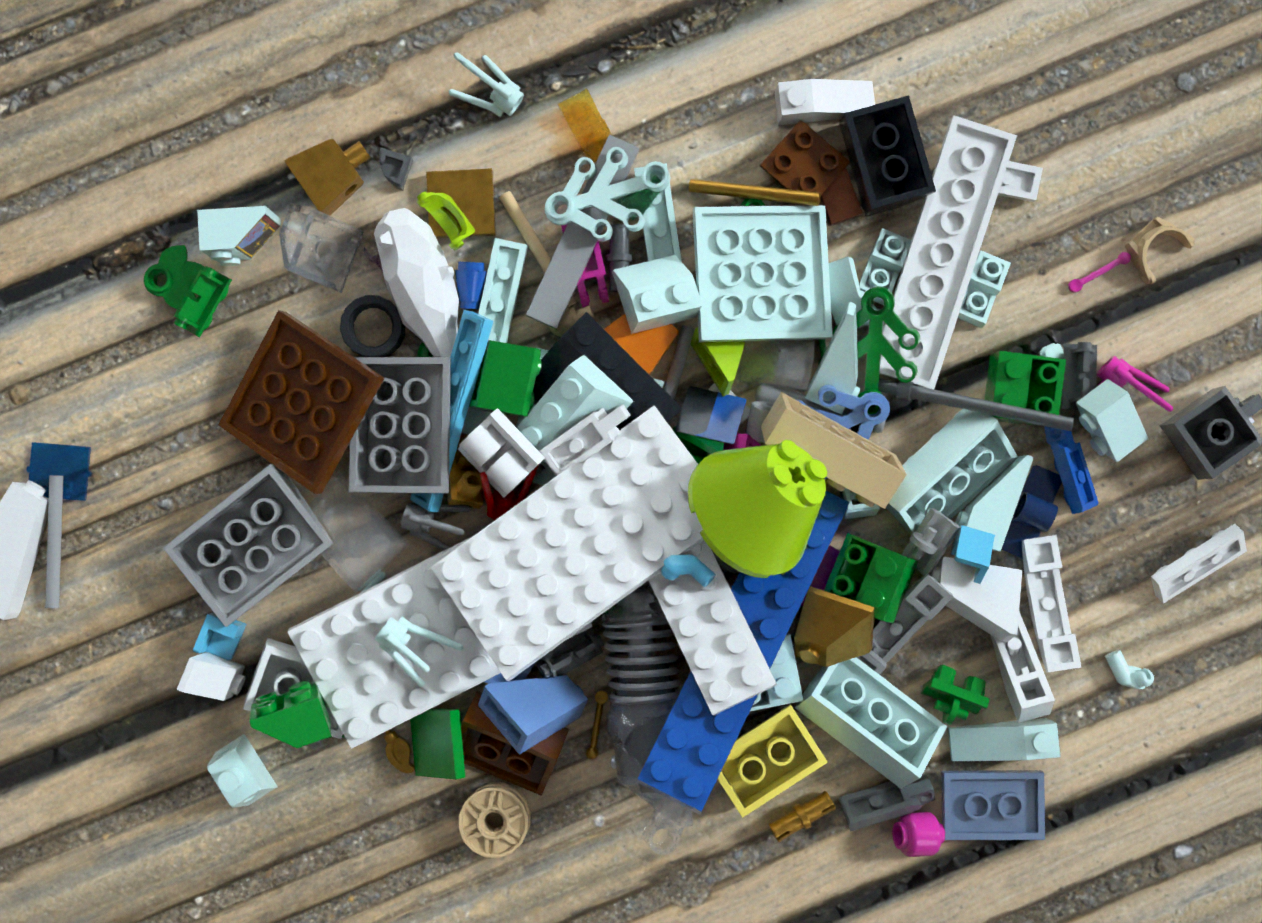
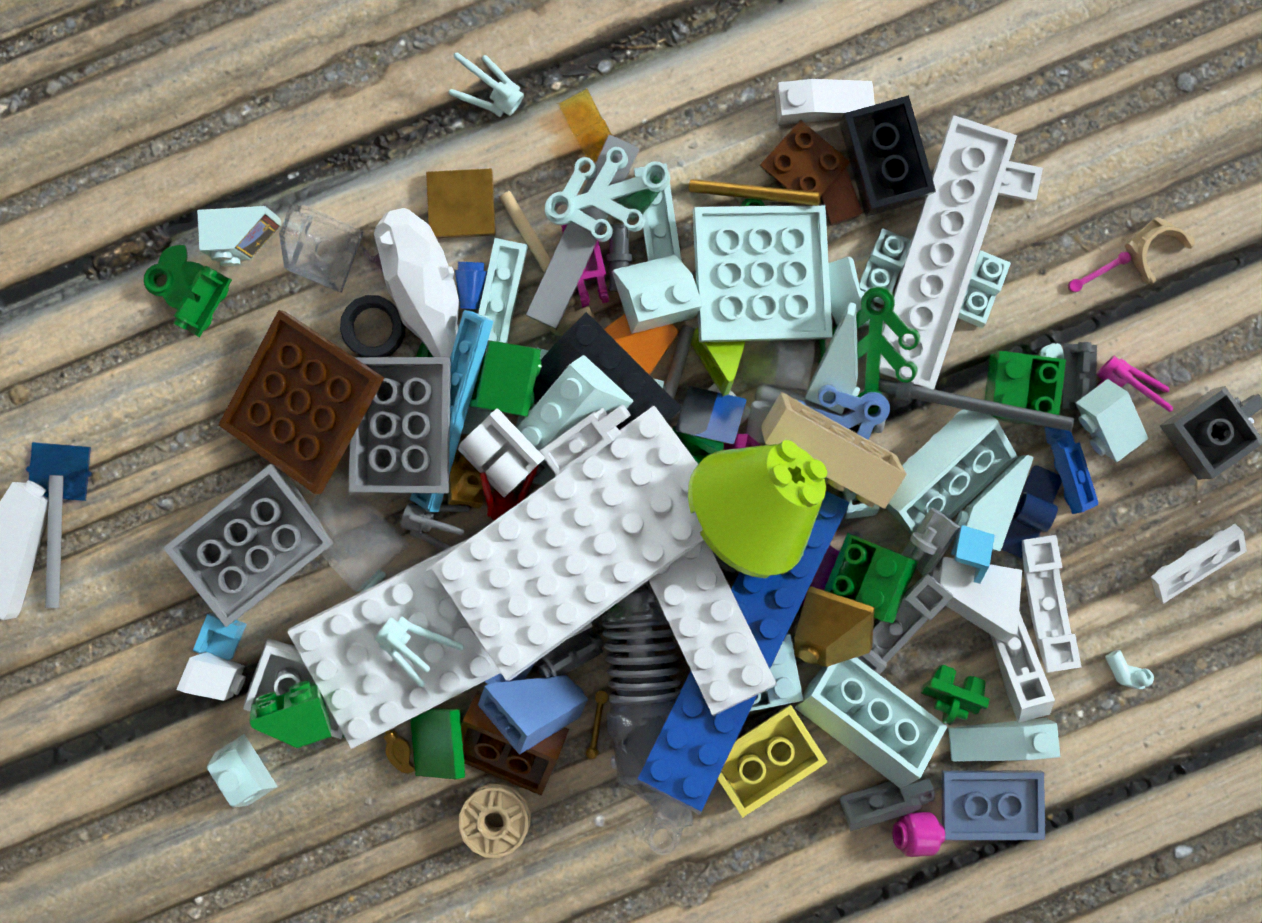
pearl gold torso [284,139,371,219] -> none
dark grey tile [379,147,413,190] -> none
lime helmet [417,191,475,251] -> none
medium azure arm [661,554,716,587] -> none
pearl gold pin [768,790,836,843] -> none

